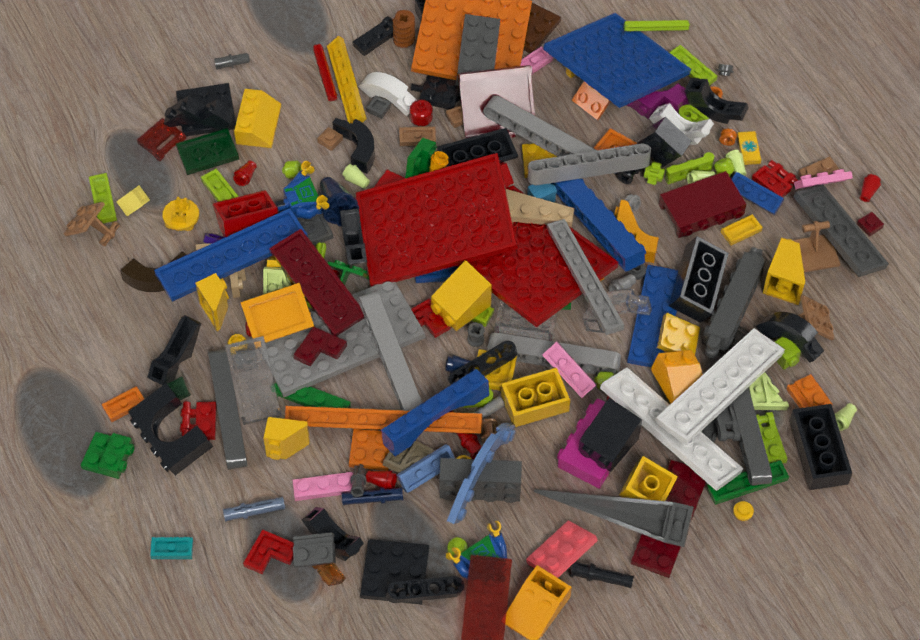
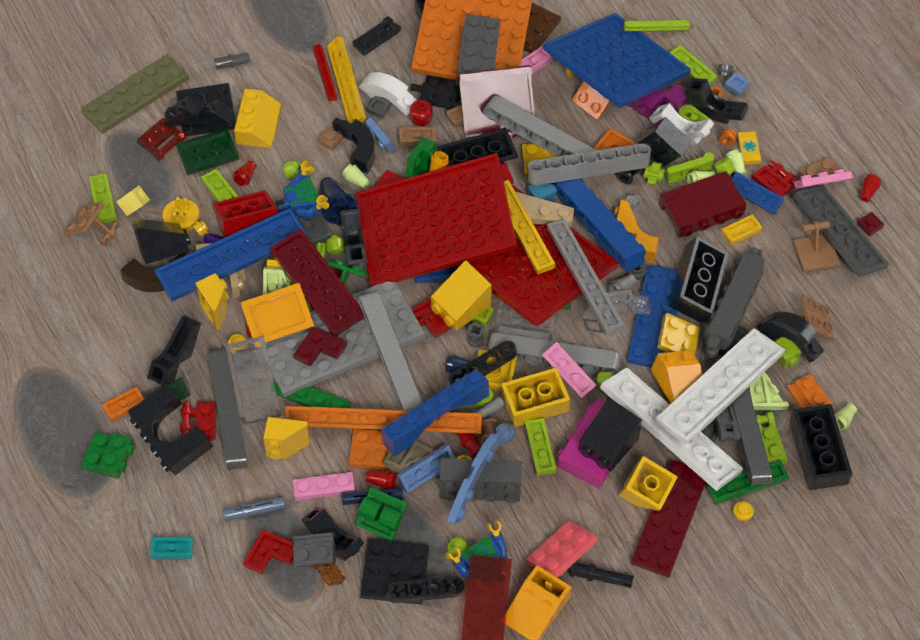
dark grey axle [350,464,367,497] -> none
dark orange piece [393,10,415,48] -> none
dark grey plate [533,489,694,547] -> none
yellow slope [763,237,805,305] -> none
none -> olive plate [81,54,189,134]
none -> black slope [131,218,191,264]
none -> yellow plate [192,220,209,237]
none -> lime piece [326,235,345,255]
none -> green plate [355,487,409,541]
none -> medium blue plate [365,117,395,153]
none -> yellow plate [504,180,555,274]
none -> lime plate [524,418,557,476]
none -> medium blue plate [724,72,750,97]

